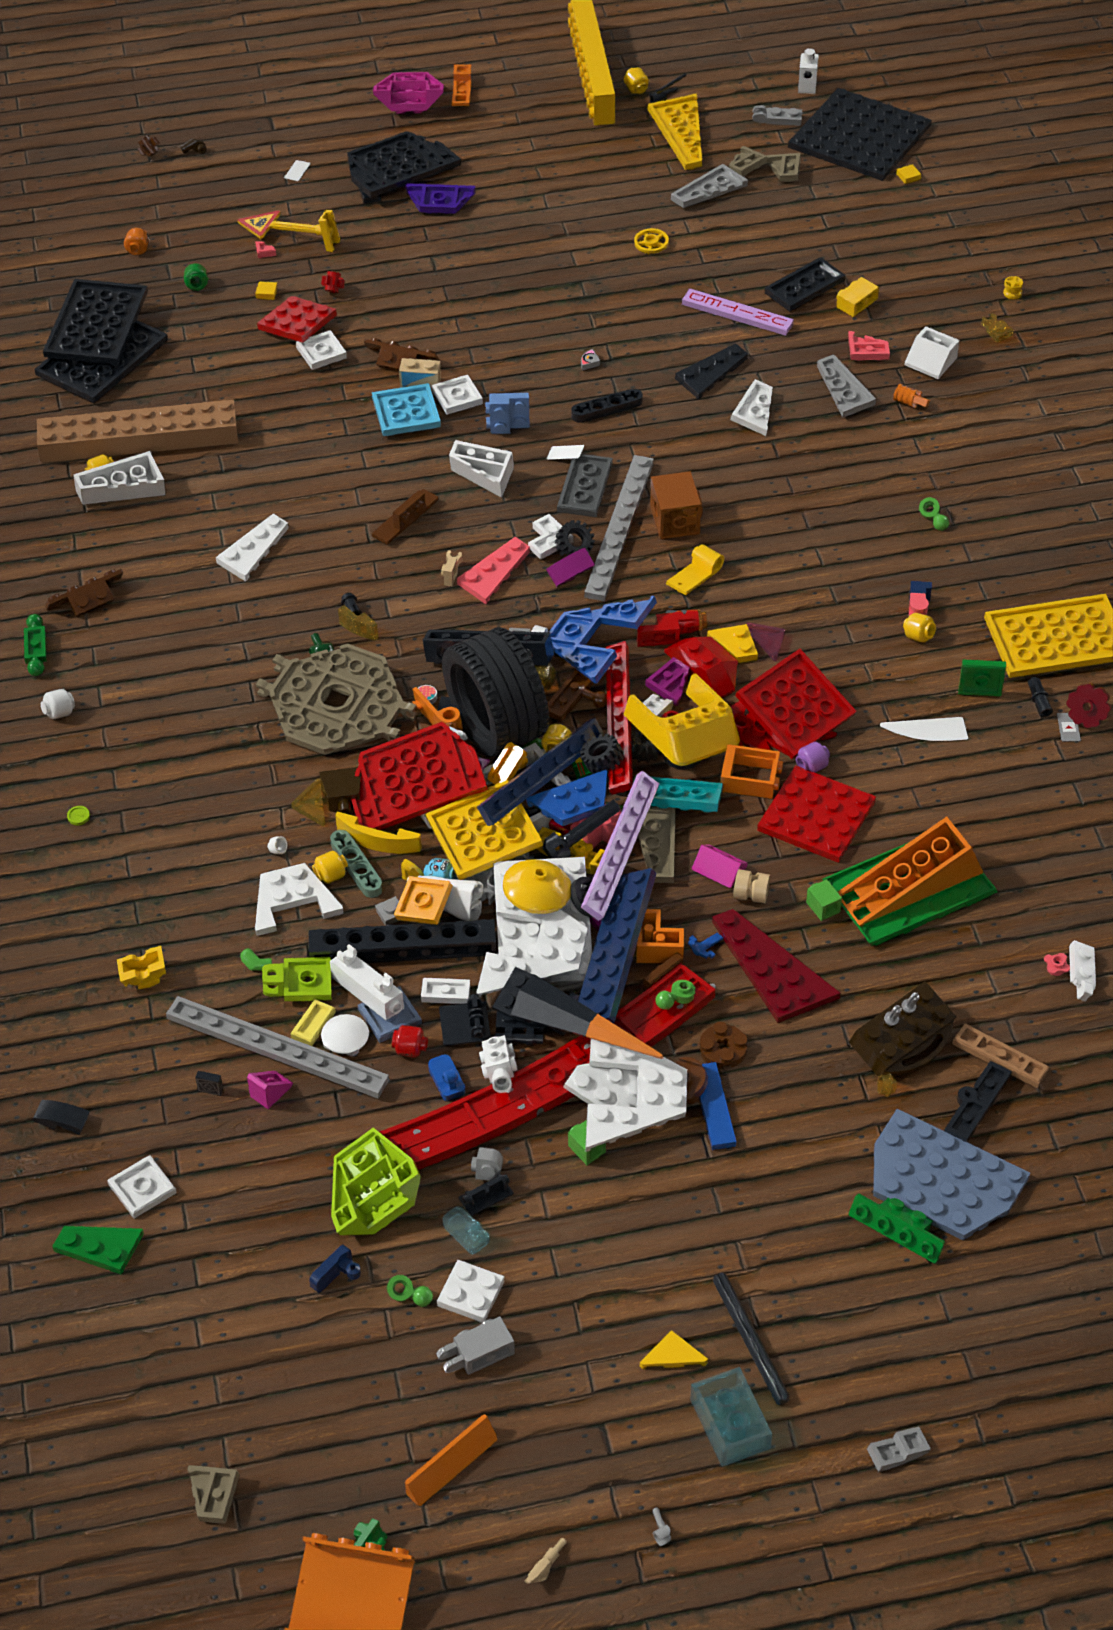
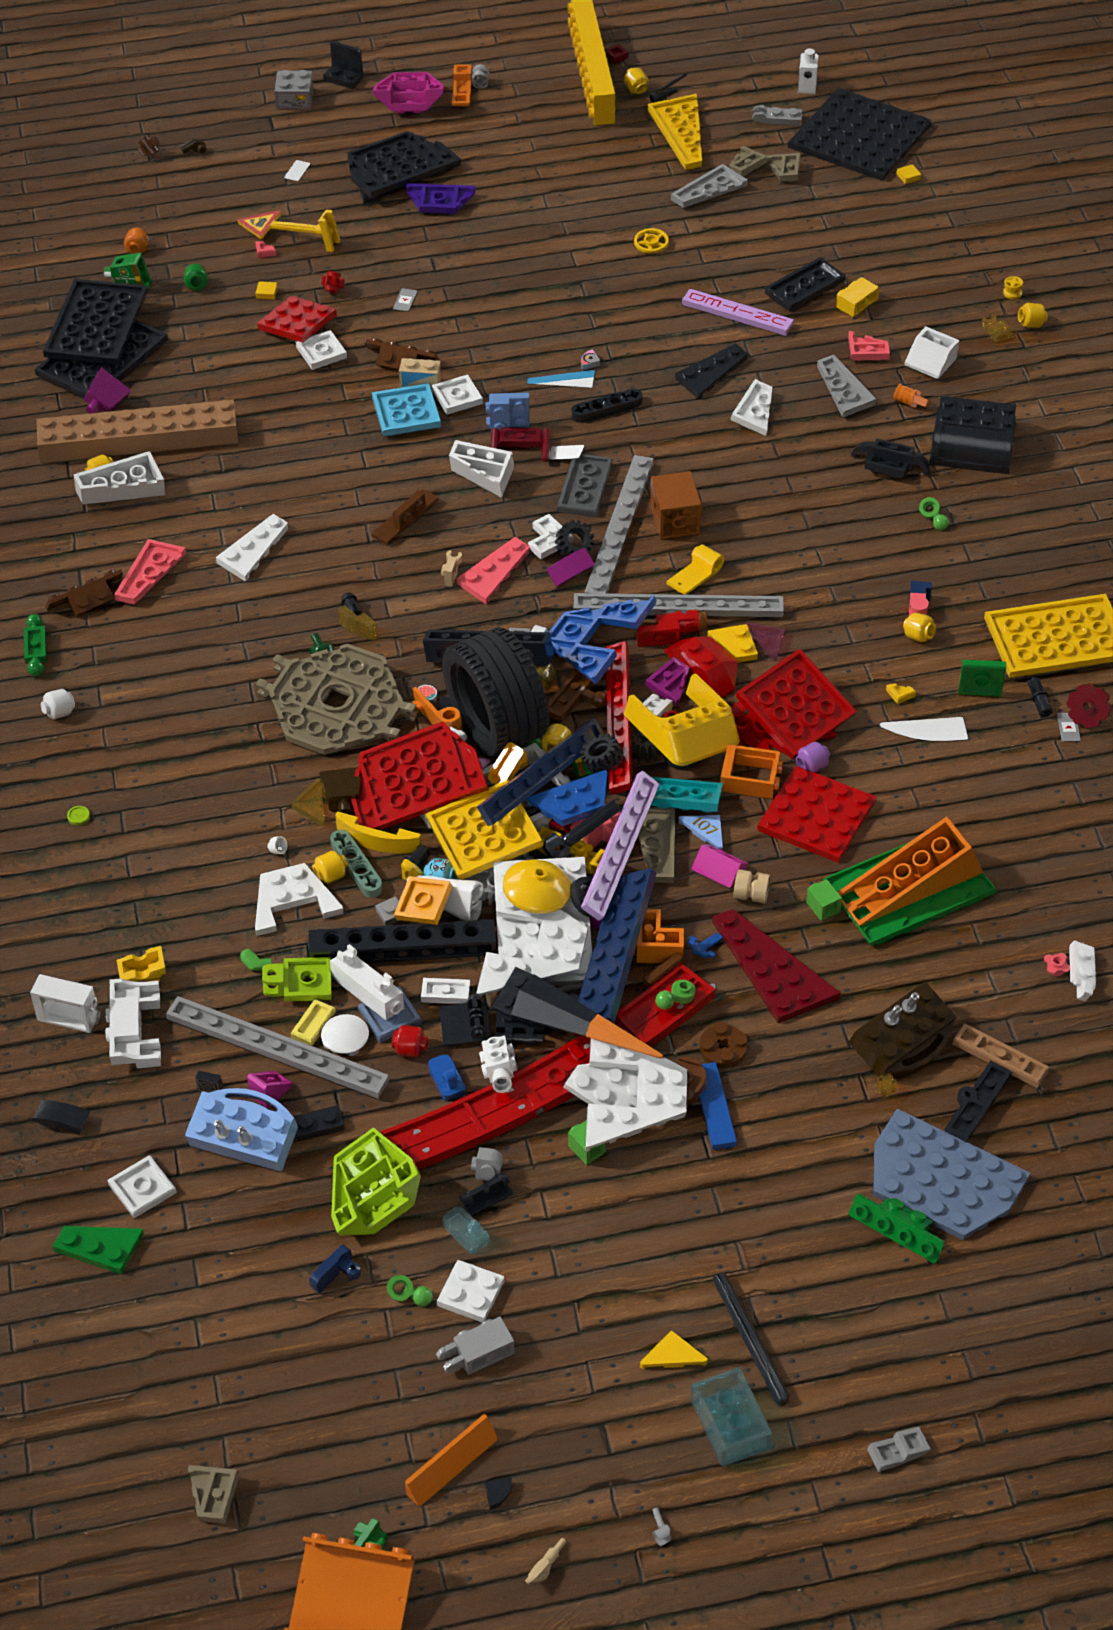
none -> white window [30,974,100,1033]
none -> magenta torso [84,367,131,414]
none -> green torso [104,253,152,288]
none -> white bracket [105,979,161,1068]
none -> coral wing [114,539,187,605]
none -> light blue piece [185,1088,298,1172]
none -> light grey brick [274,70,314,109]
none -> black plate [293,1105,345,1142]
none -> black bracket [323,41,364,89]
none -> light grey sticker [393,288,417,311]
none -> black pin [403,845,430,867]
none -> light grey wheel [471,64,489,89]
none -> black tile [485,1477,512,1510]
none -> dark red plate [490,428,550,462]
none -> sticker [527,370,595,388]
none -> light grey plate [574,593,783,617]
none -> dark red plate [605,44,629,64]
none -> light blue tile [678,815,723,850]
none -> black plate [851,439,929,478]
none -> yellow tile [886,684,916,704]
none -> black container [929,395,1016,475]
none -> yellow head [1018,303,1048,328]

